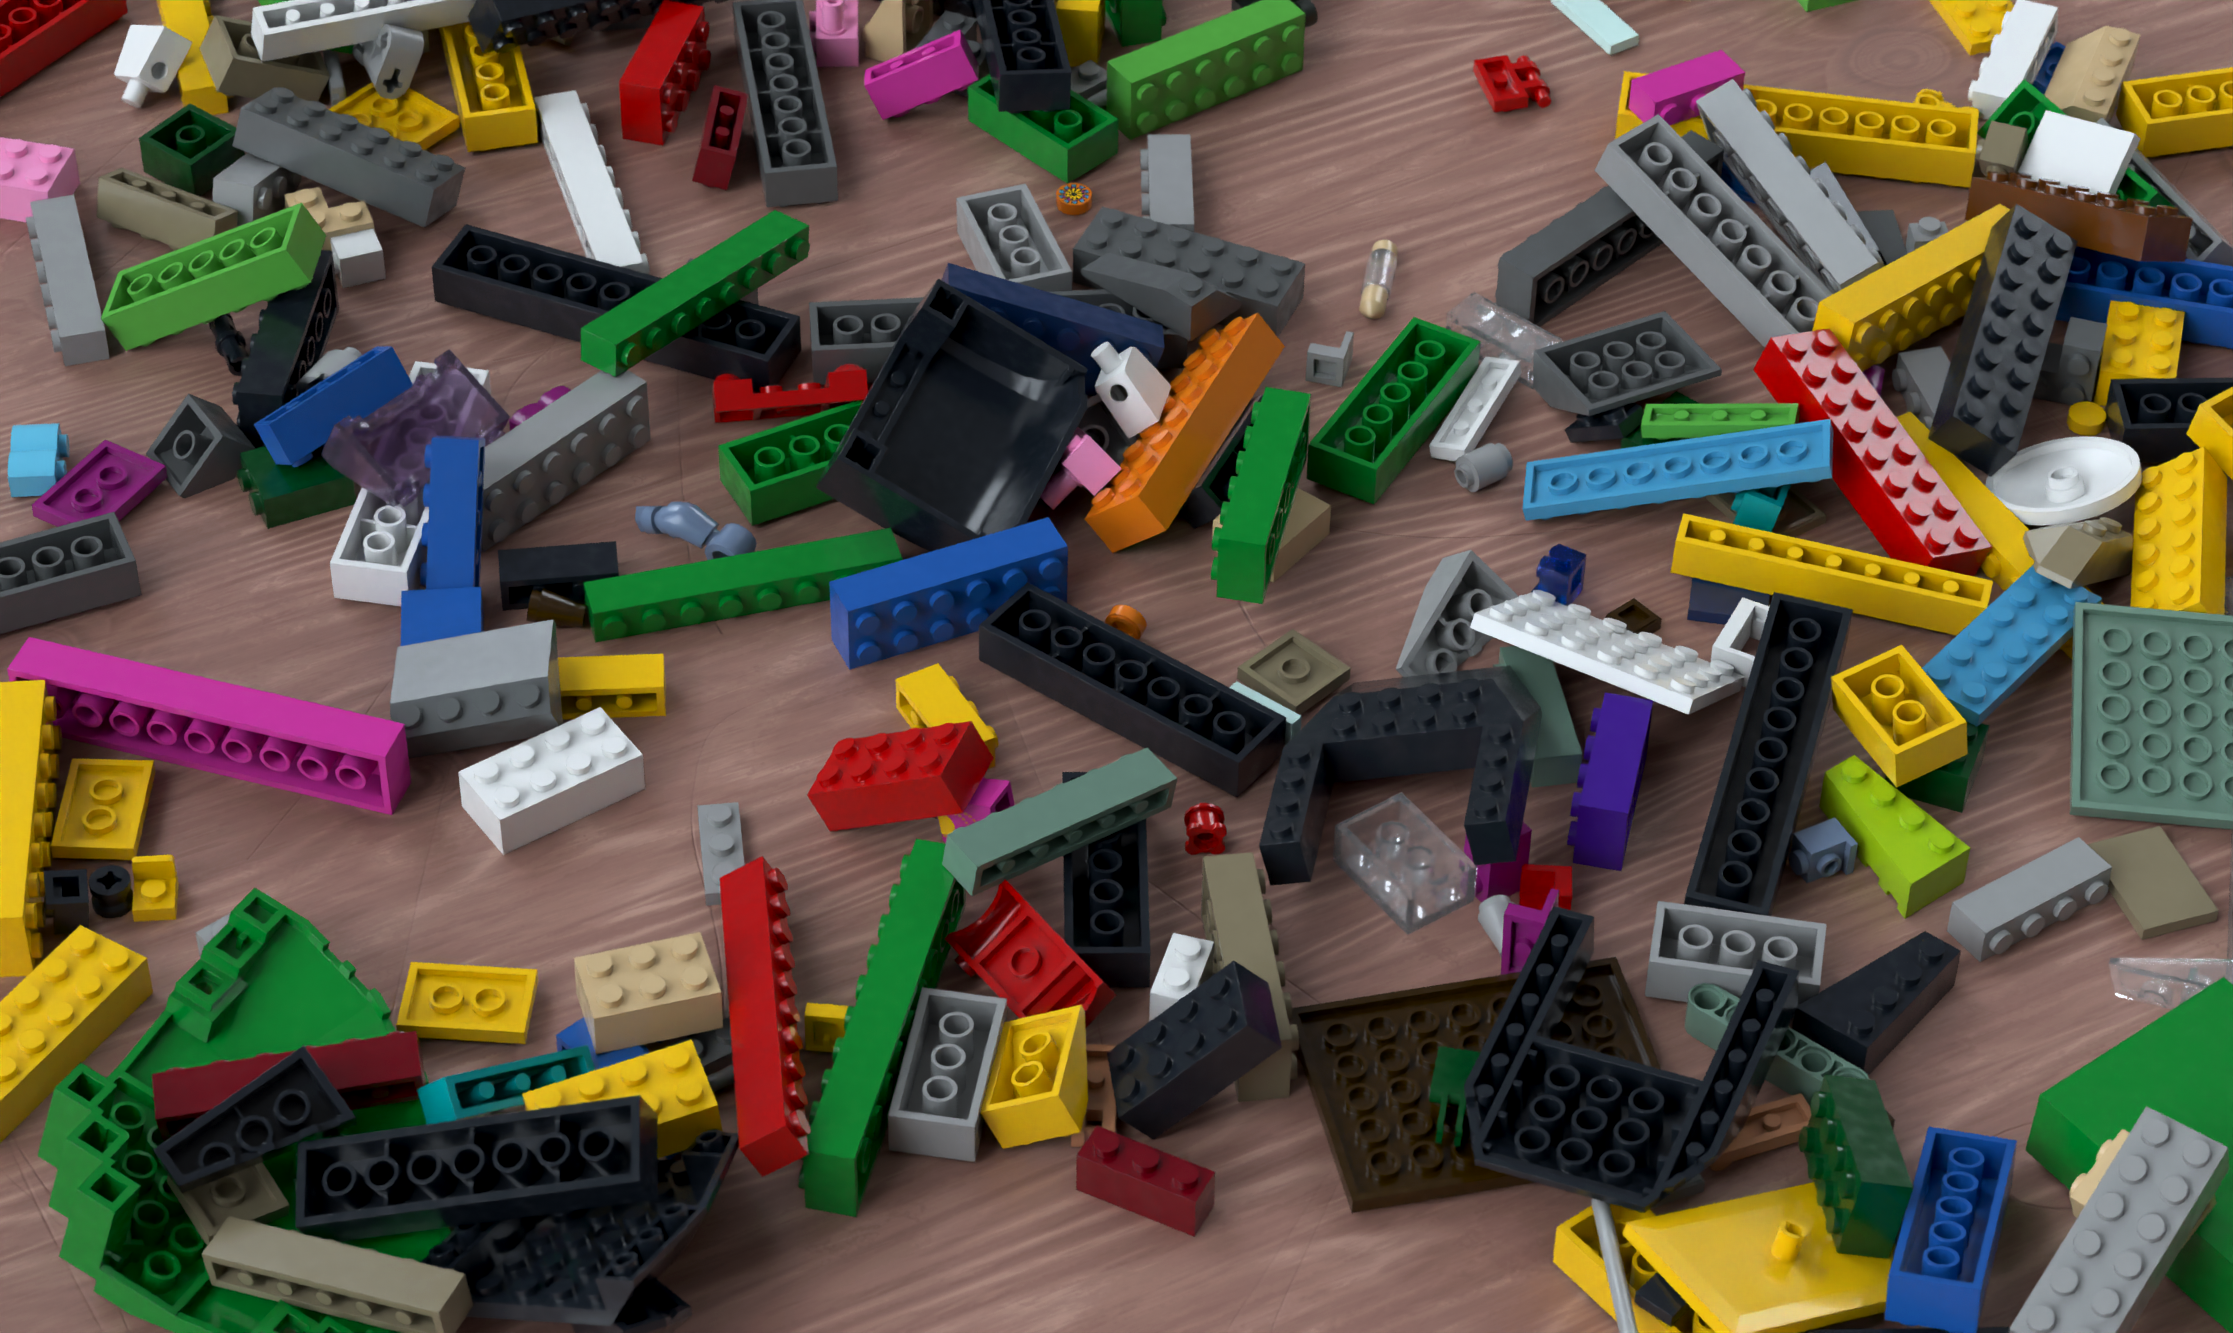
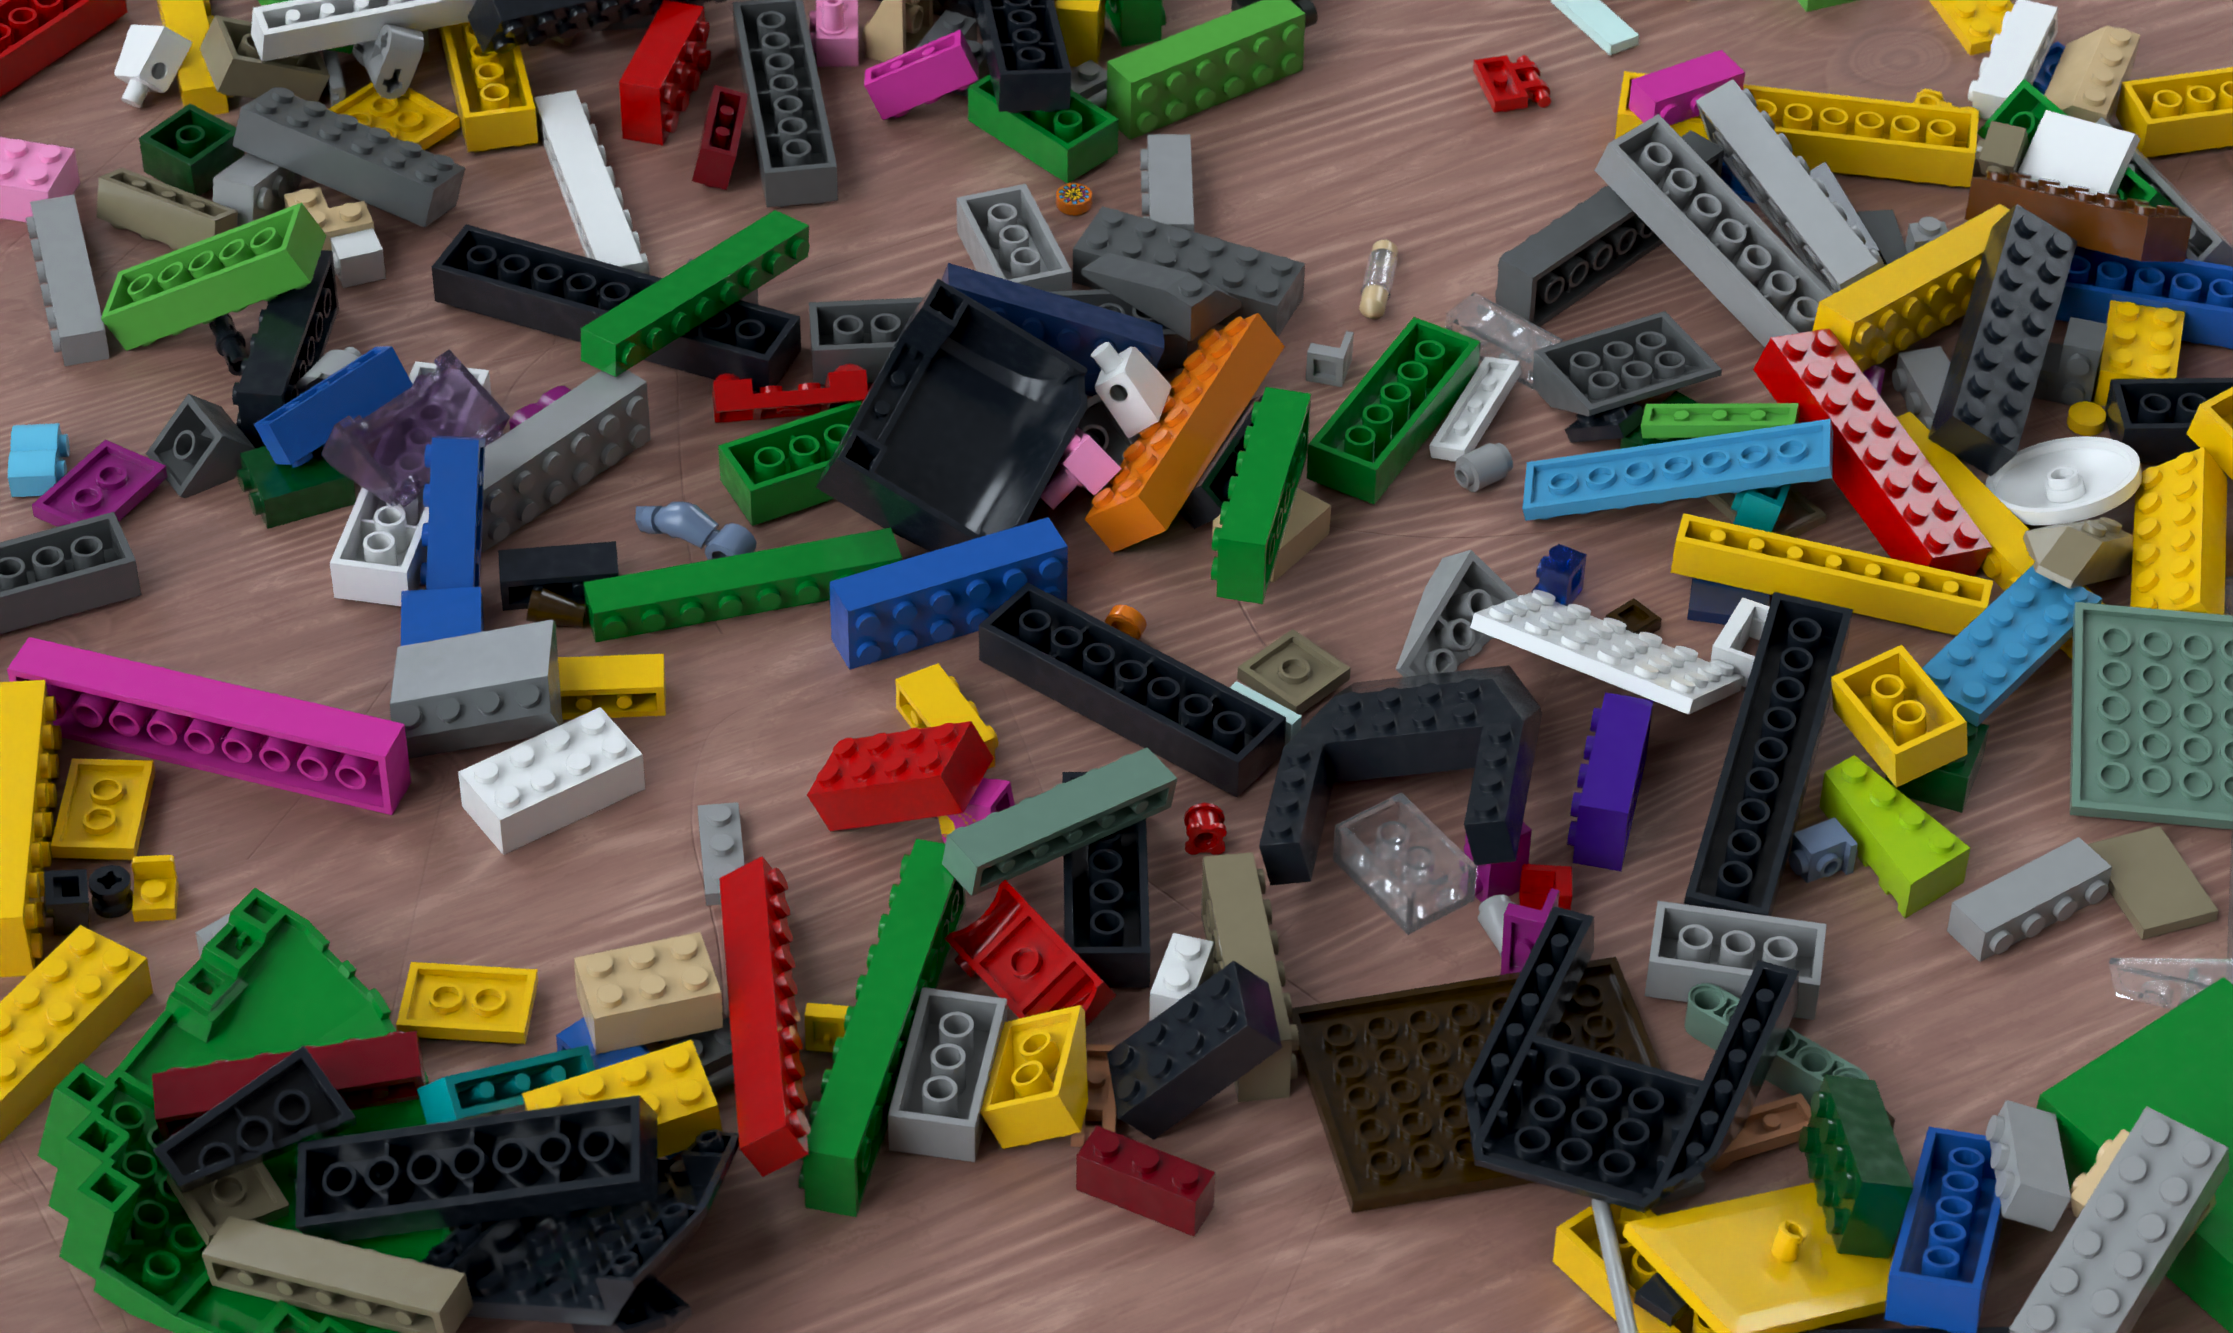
dark green arm [1429,1046,1480,1148] -> none
sand green brick [1493,646,1583,788] -> none
black wedge [1792,931,1961,1075] -> none
none -> light grey brick [1986,1100,2071,1232]

